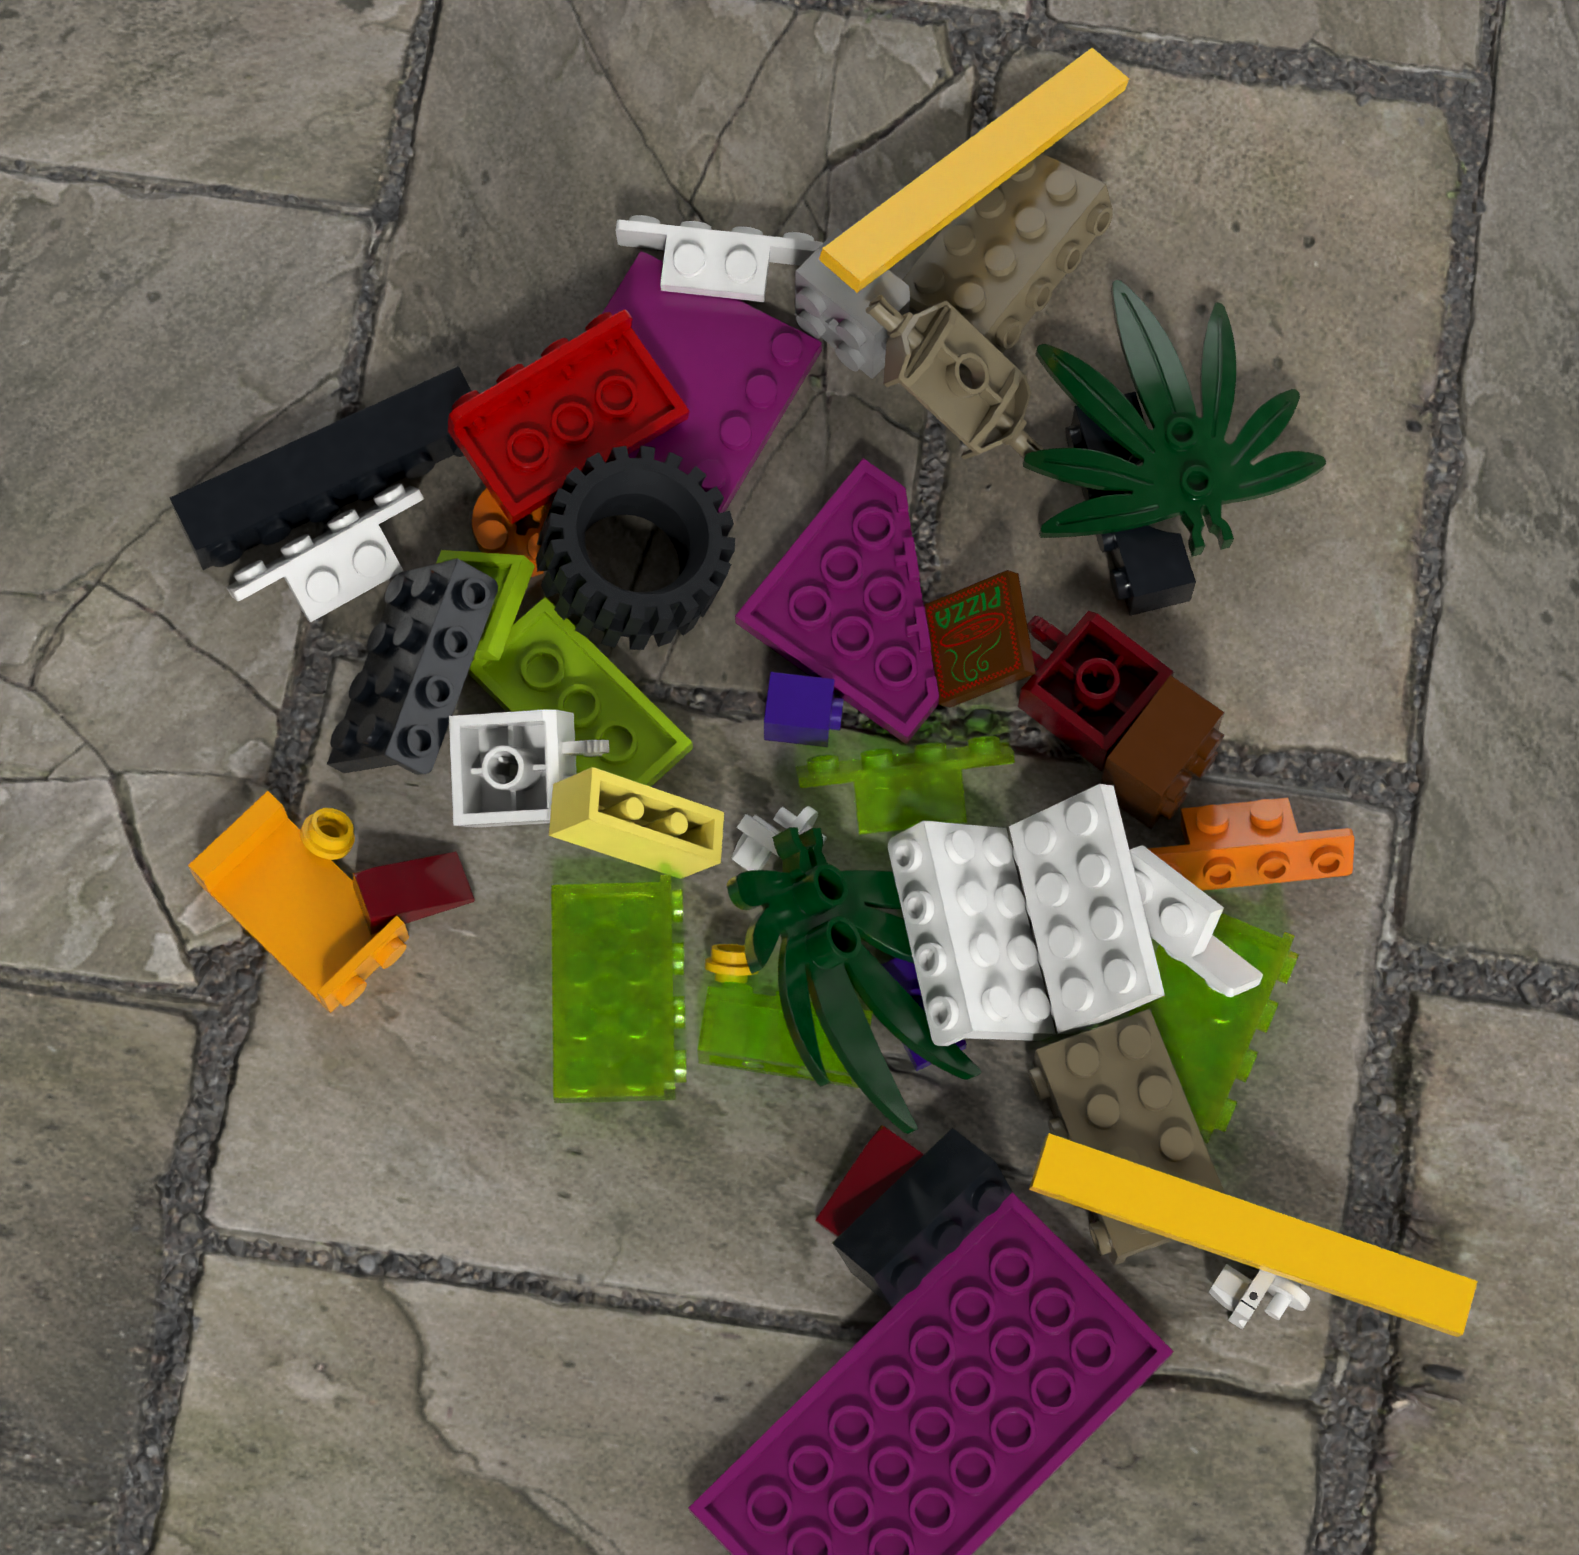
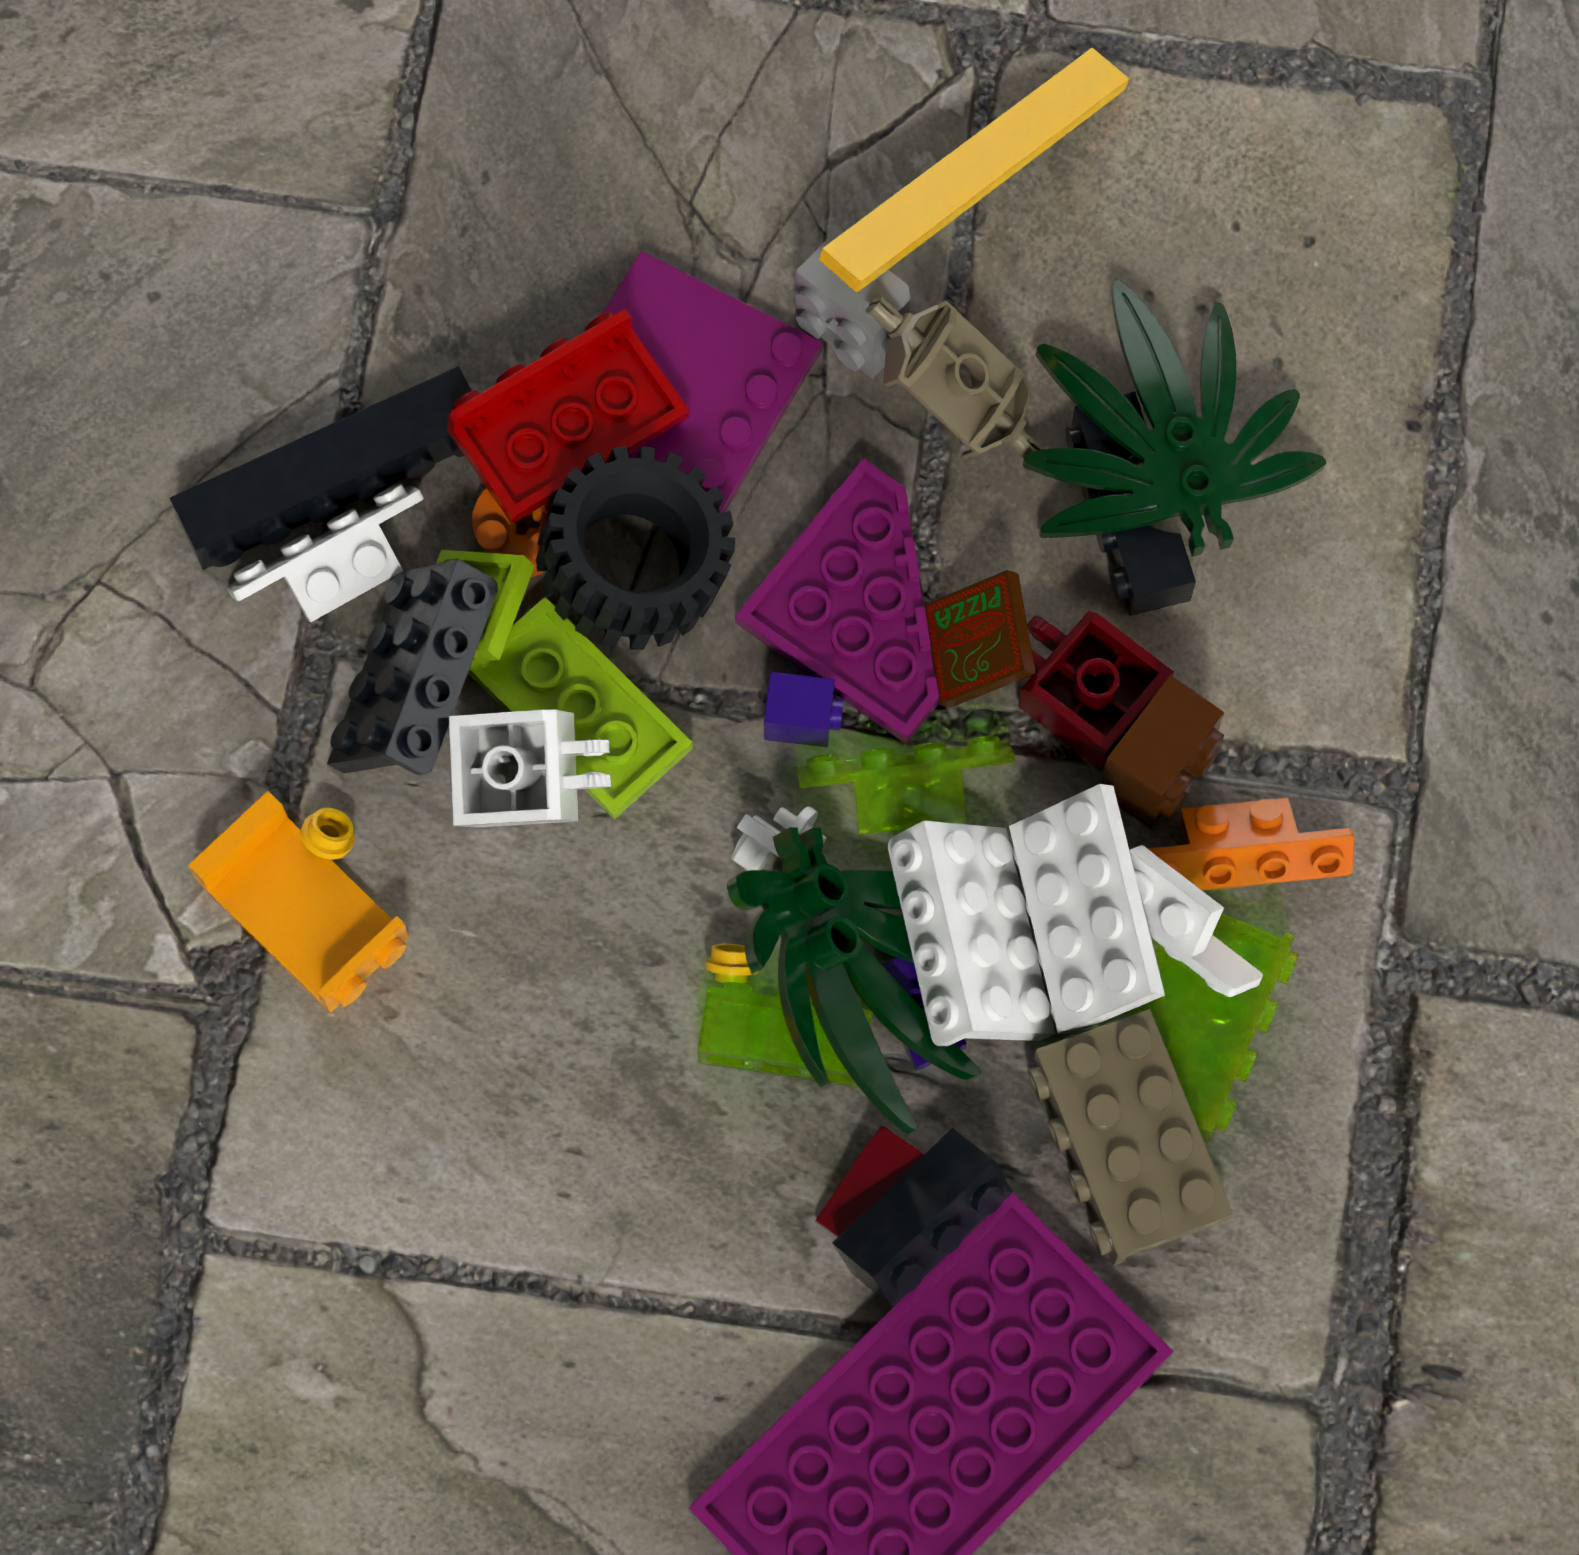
dark red slope [353,851,475,935] -> none
light yellow brick [549,767,724,879] -> none
clear neon green bracket [551,875,687,1103] -> none
white bracket [615,215,823,302] -> none
dark tan bracket [902,153,1113,354] -> none
yellow tile [1029,1133,1478,1337] -> none
white hips [1208,1264,1311,1329] -> none

